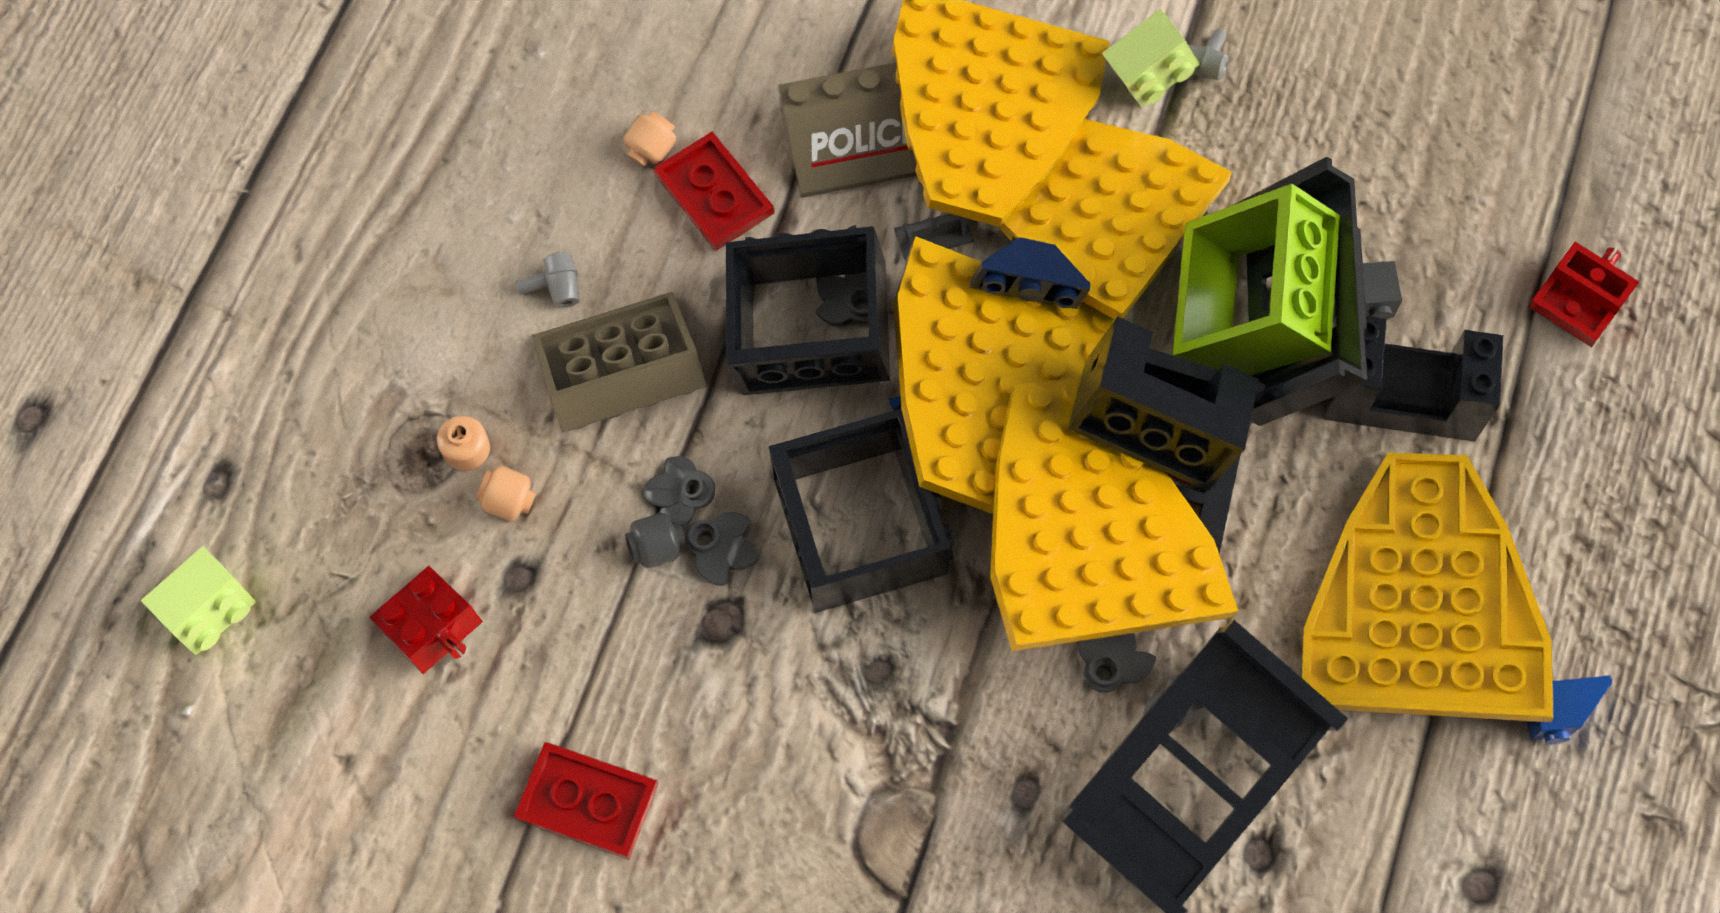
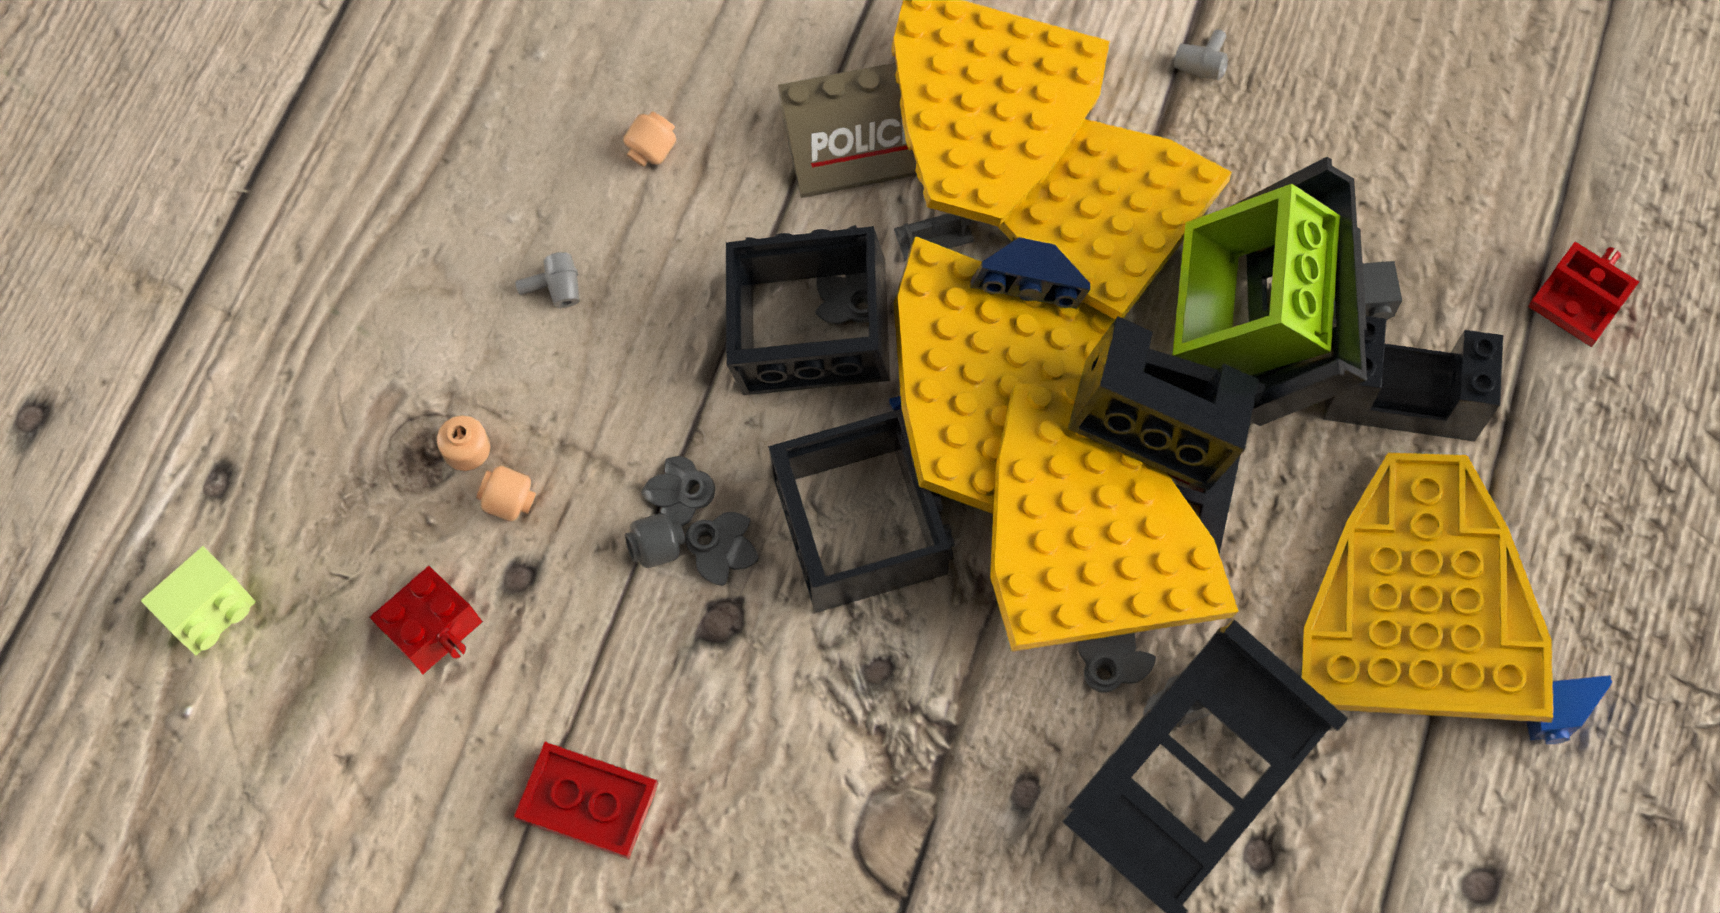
dark tan slope [532,292,707,433] -> none
red plate [653,131,775,252] -> none
yellowish green brick [1102,8,1200,108] -> none

